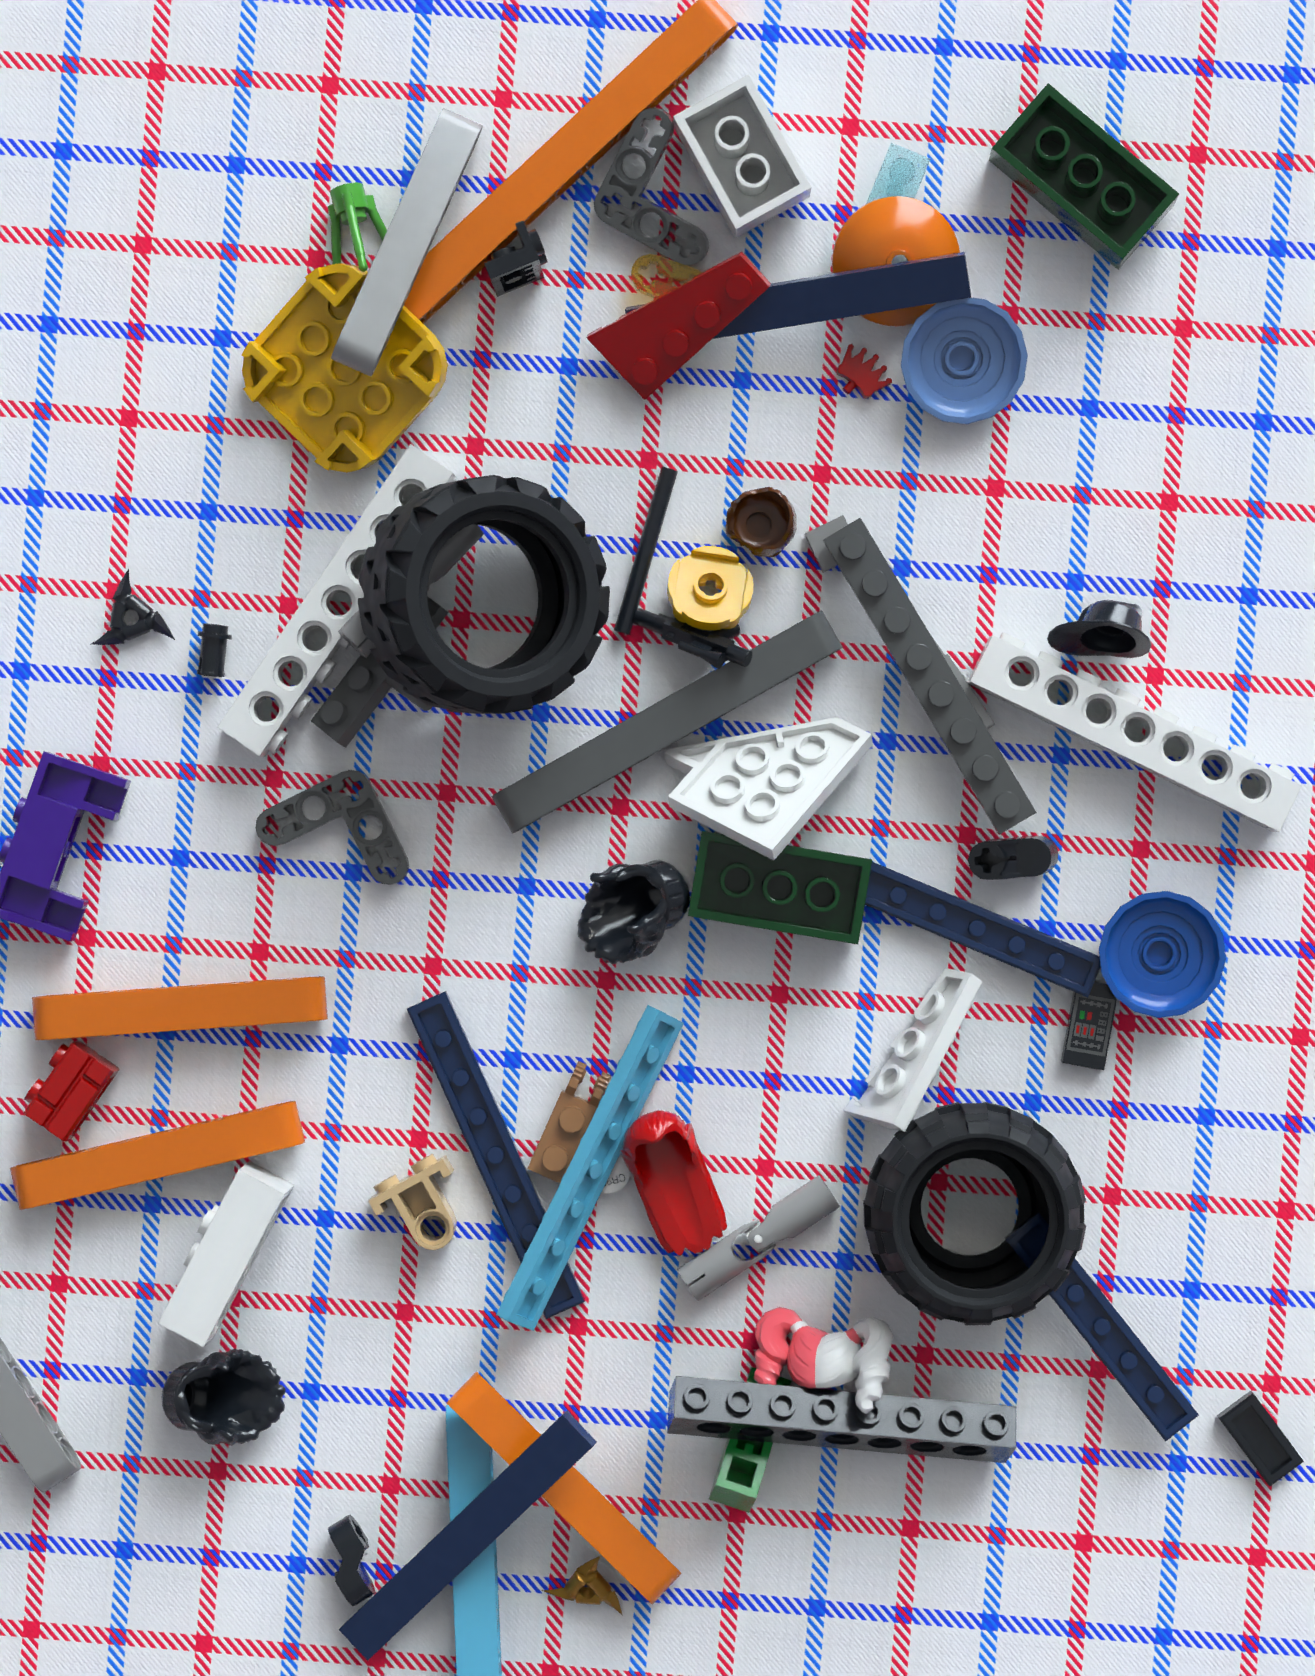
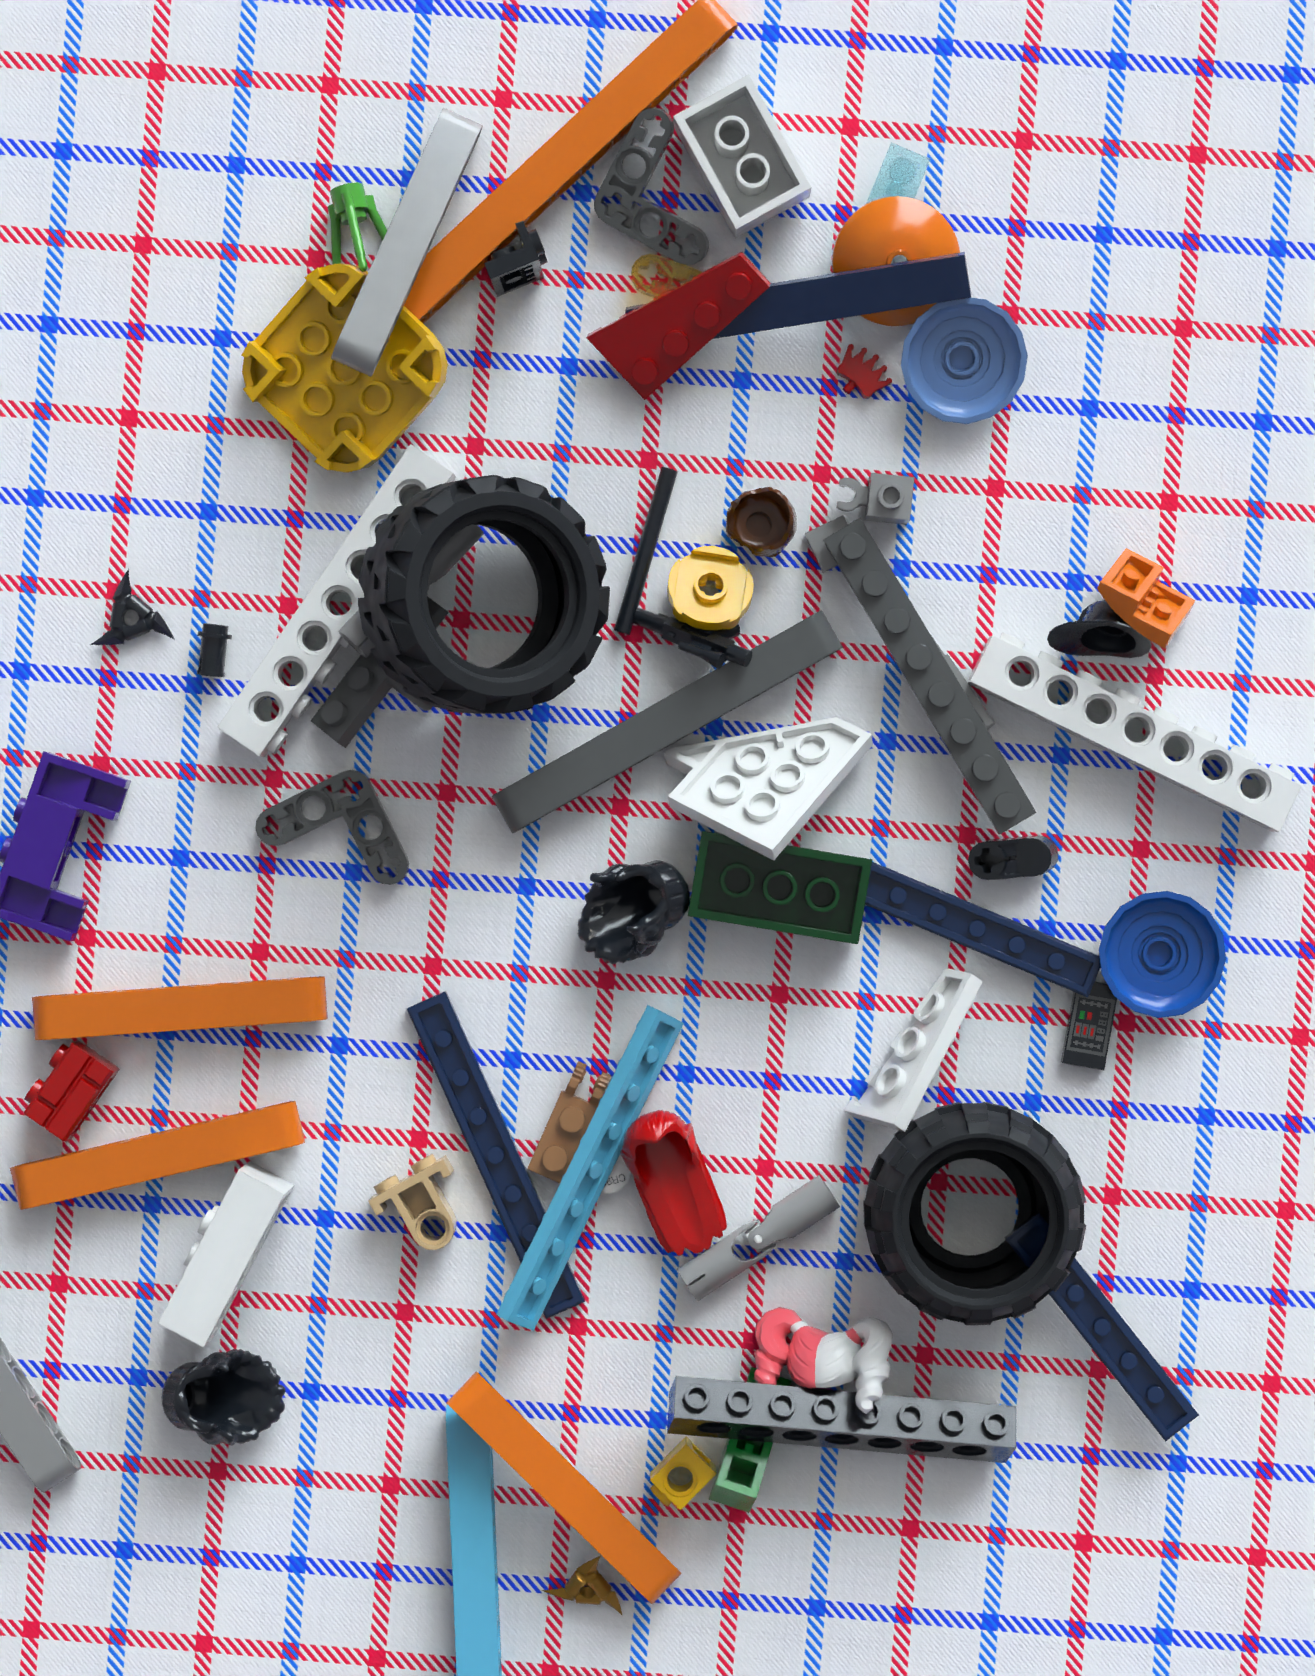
black piece [328,1515,376,1606] -> none
dark blue tile [339,1411,597,1661] -> none
dark green brick [989,83,1179,270] -> none
black tile [1217,1391,1304,1486] -> none
none -> yellow brick [650,1436,717,1510]
none -> light grey brick [836,473,914,525]
none -> orange slope [1097,548,1196,649]

